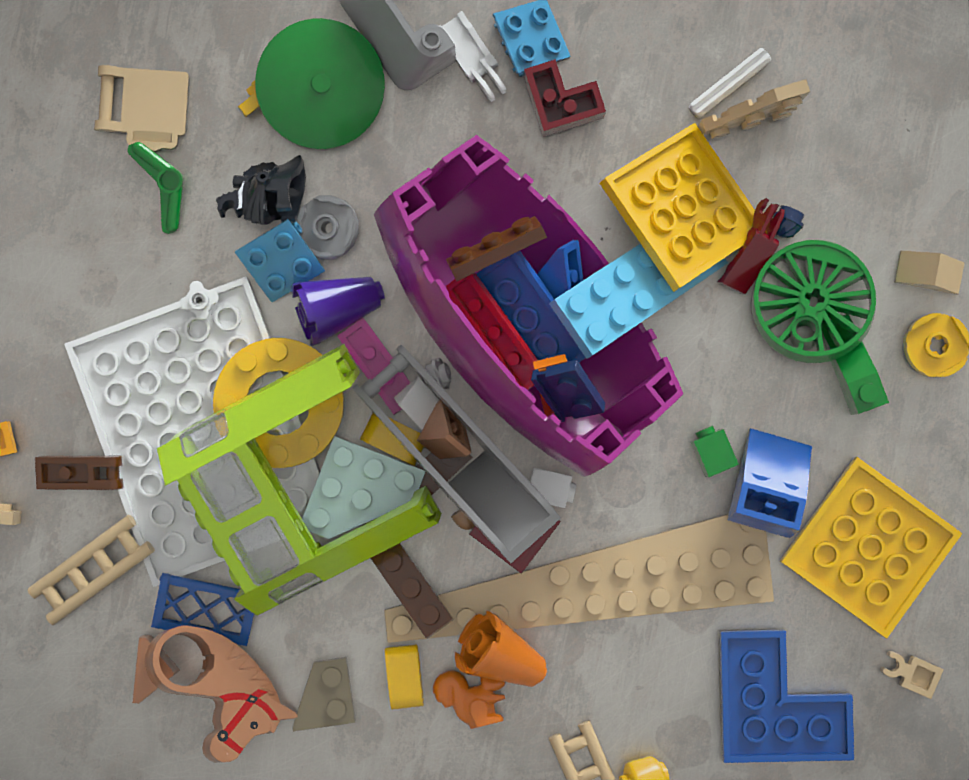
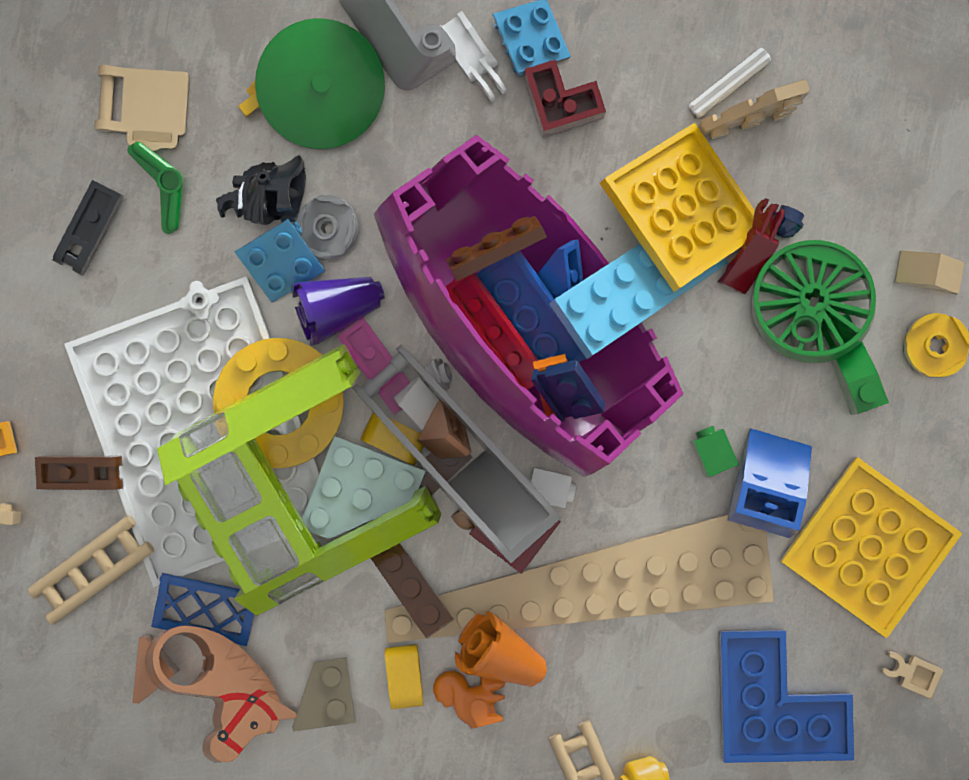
none -> black plate [52,180,123,275]

